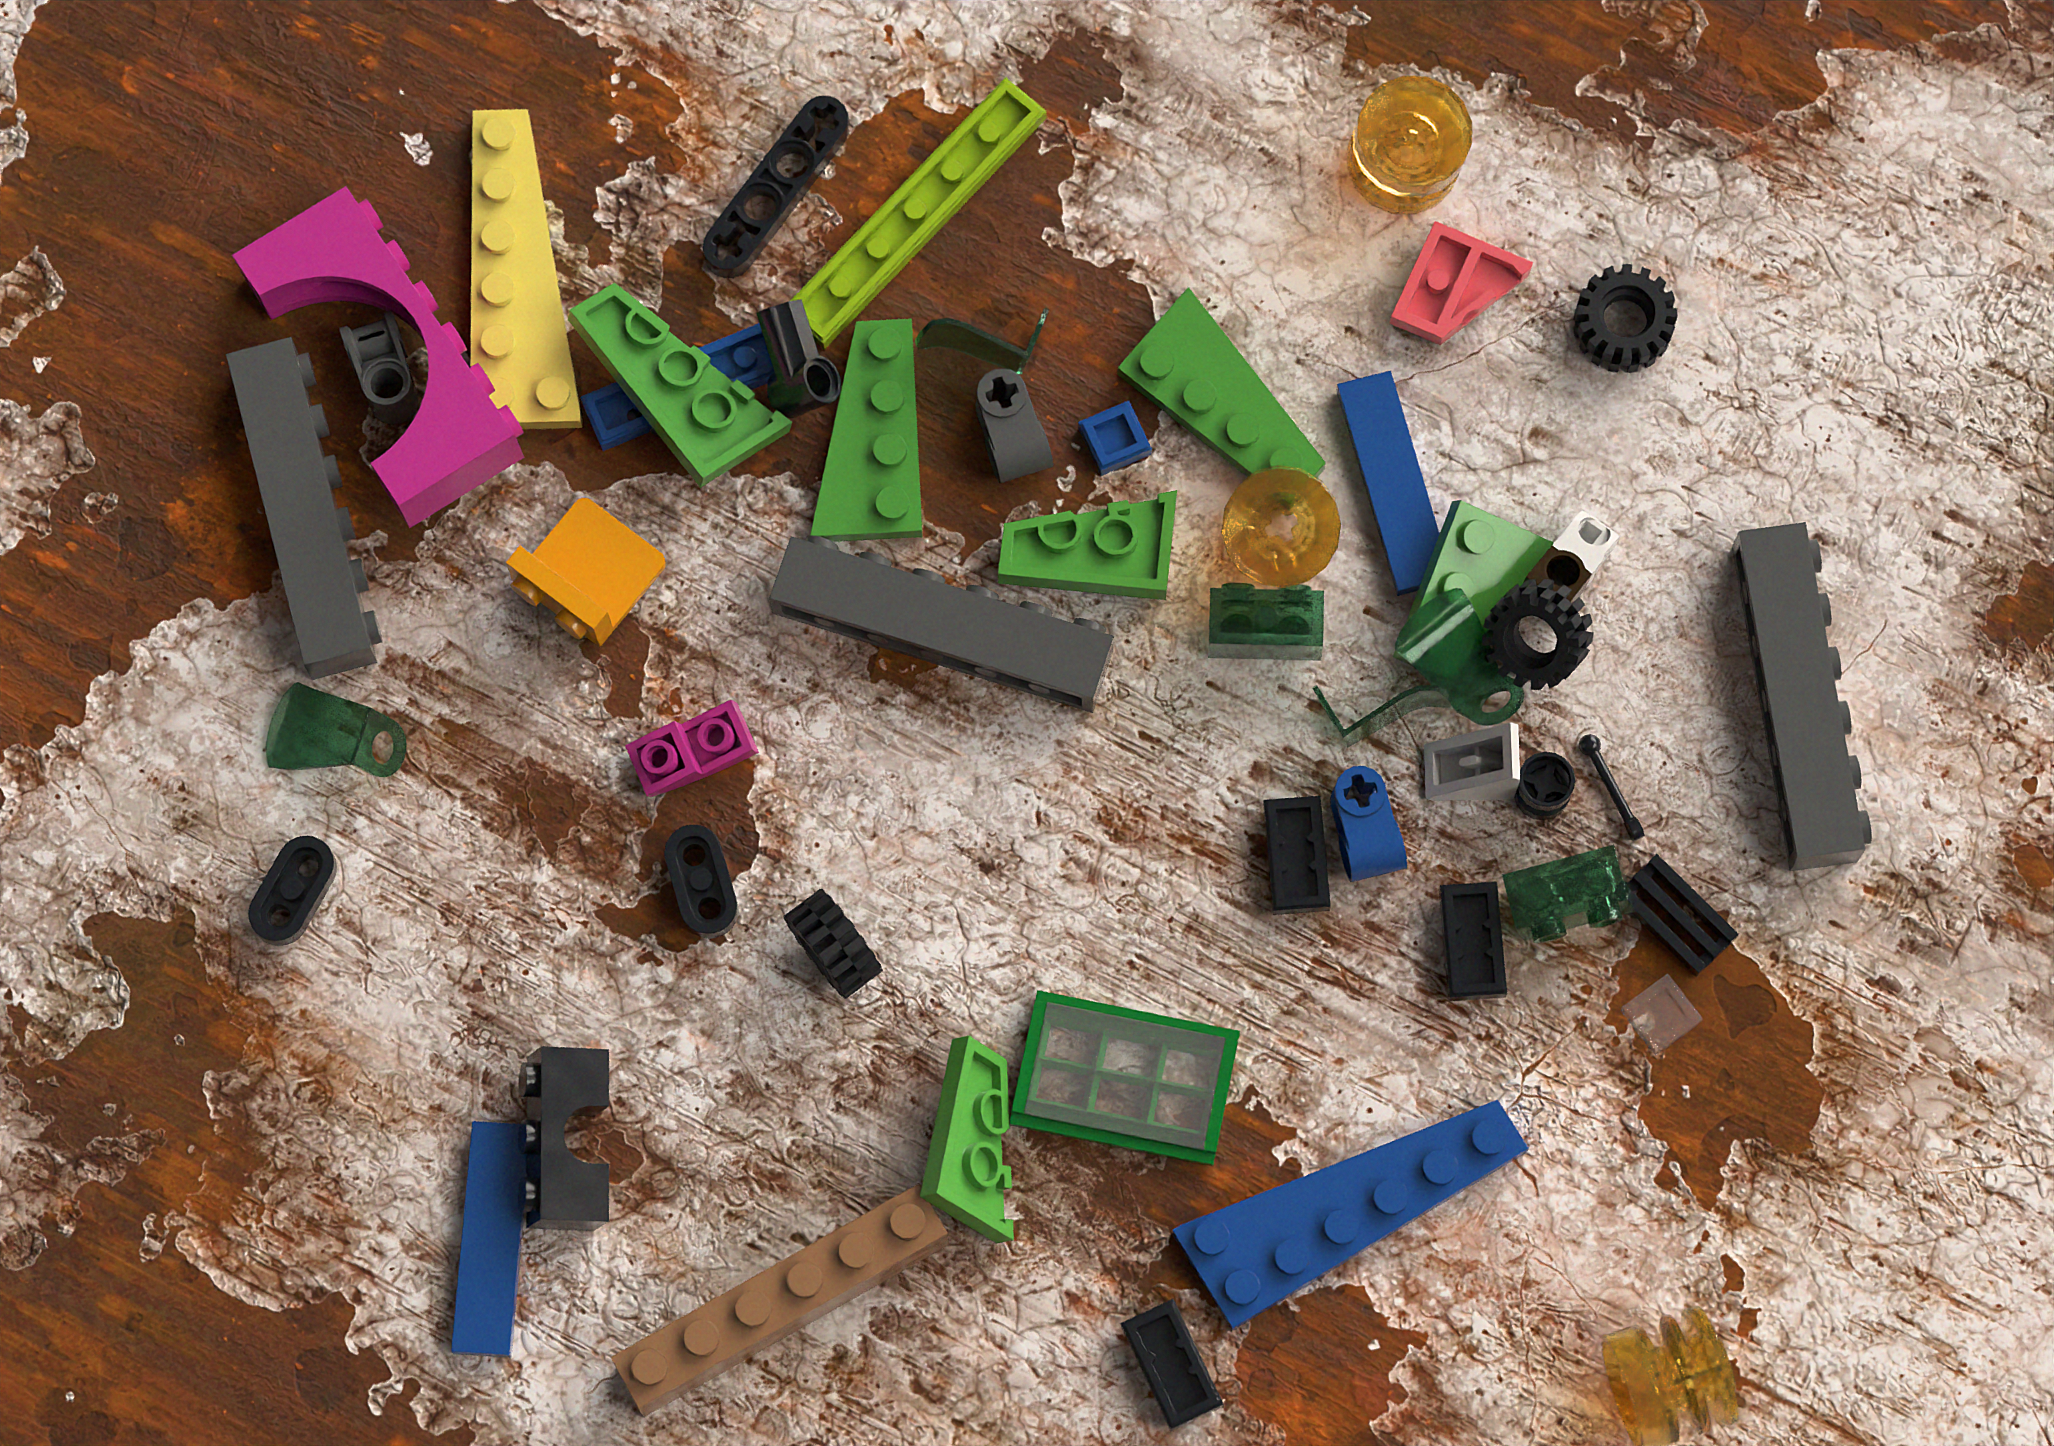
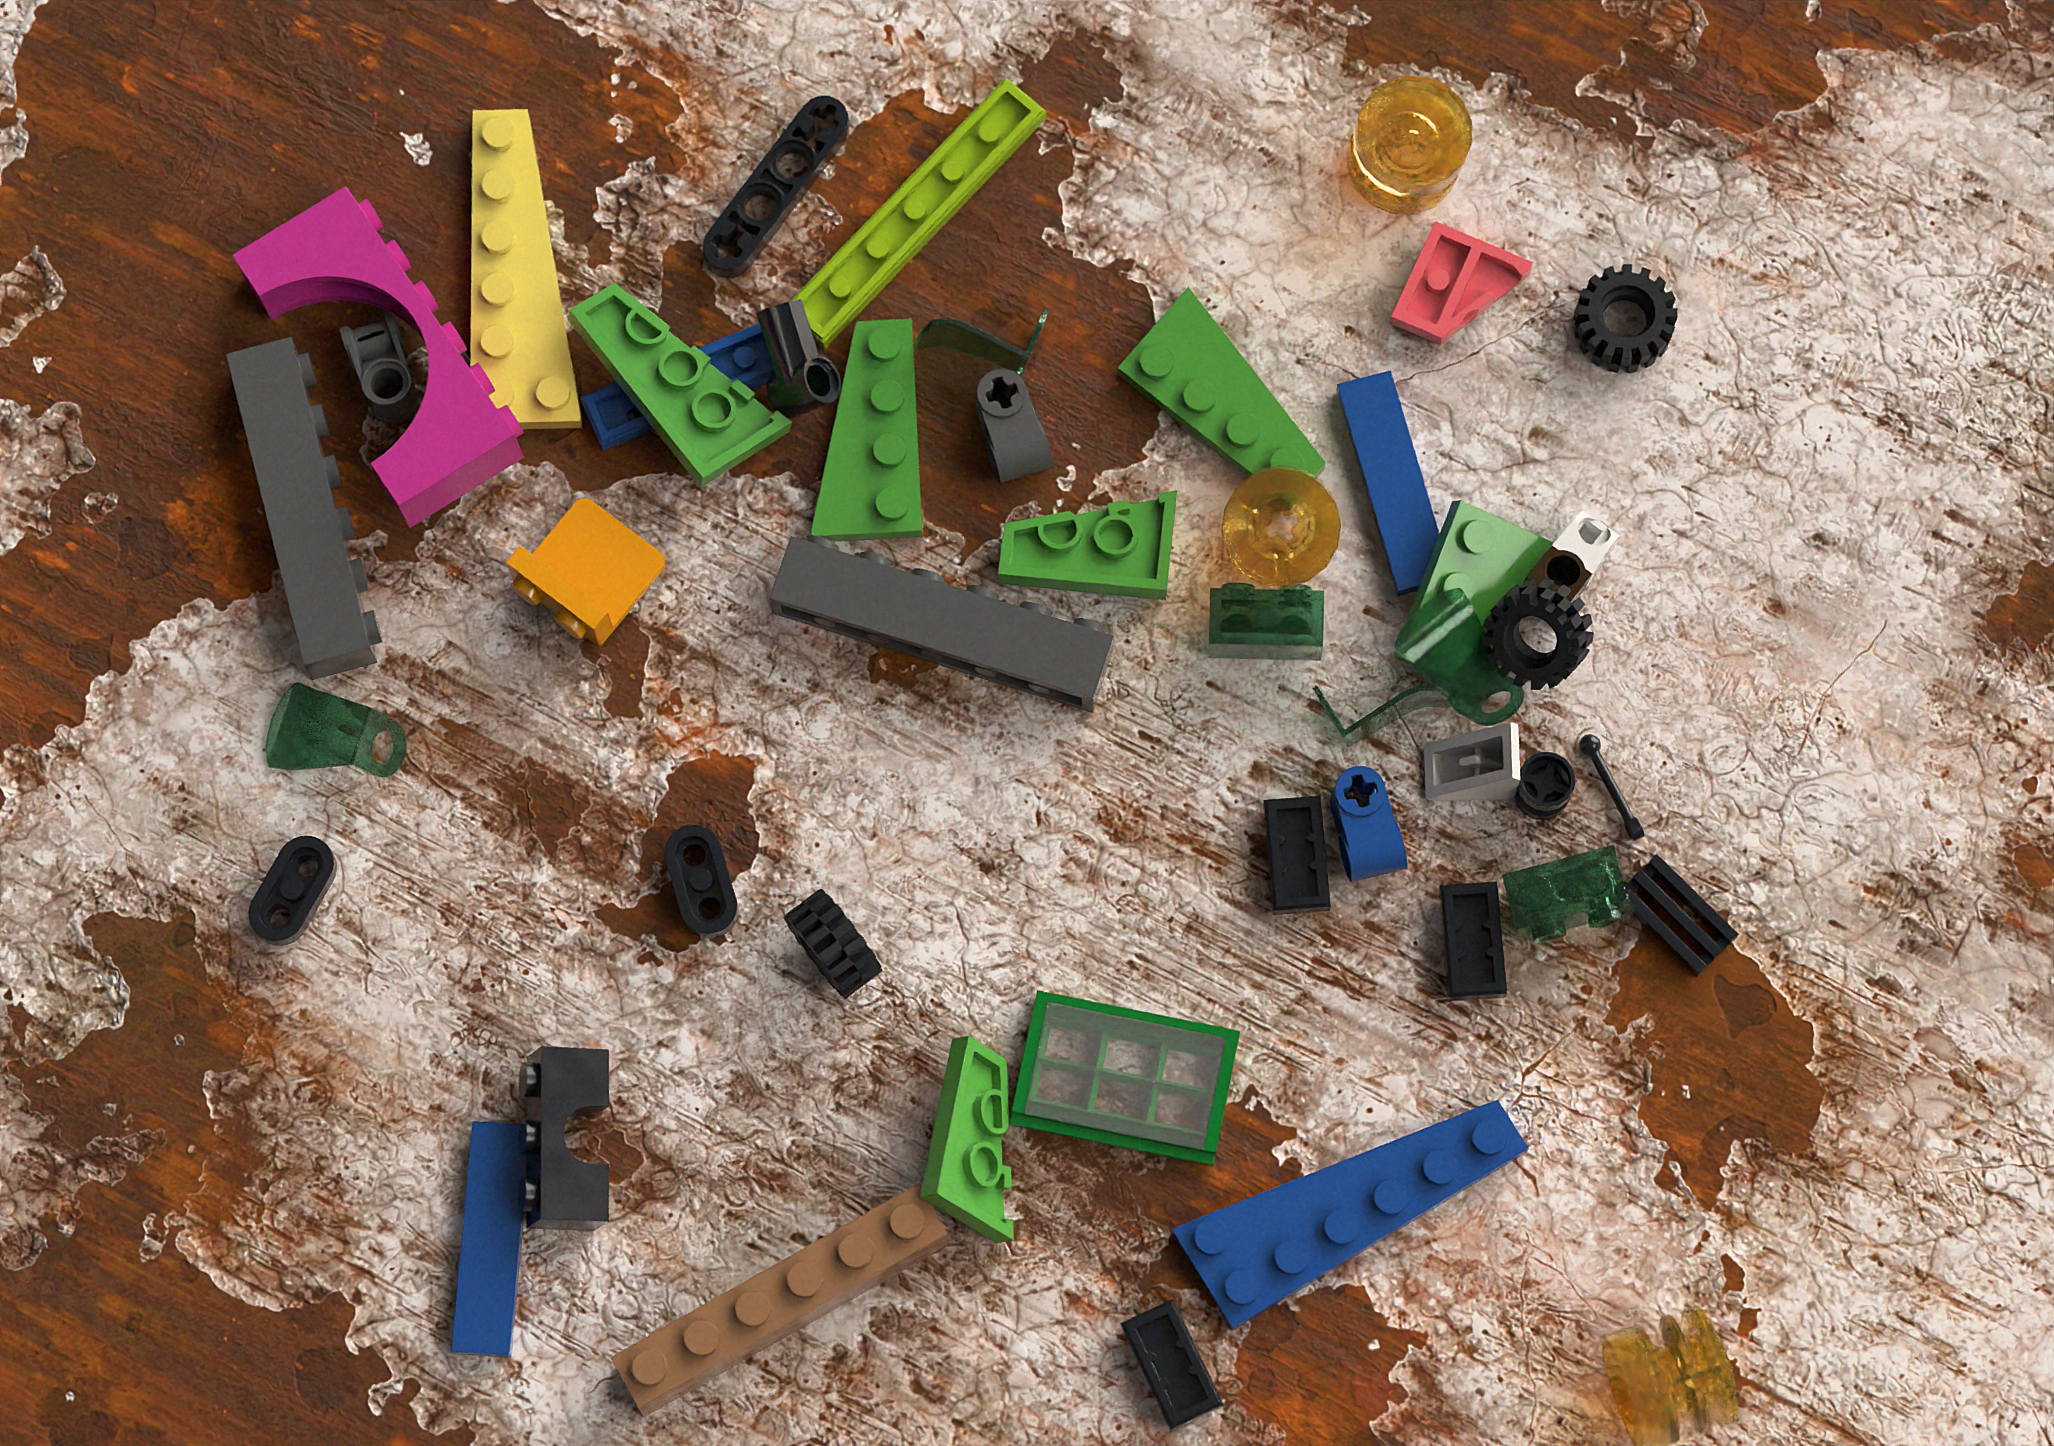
dark pink slope [625,699,759,797] -> none
blue tile [1078,400,1152,476] -> none
clear tile [1620,973,1703,1056] -> none
dark grey brick [1732,522,1872,871] -> none

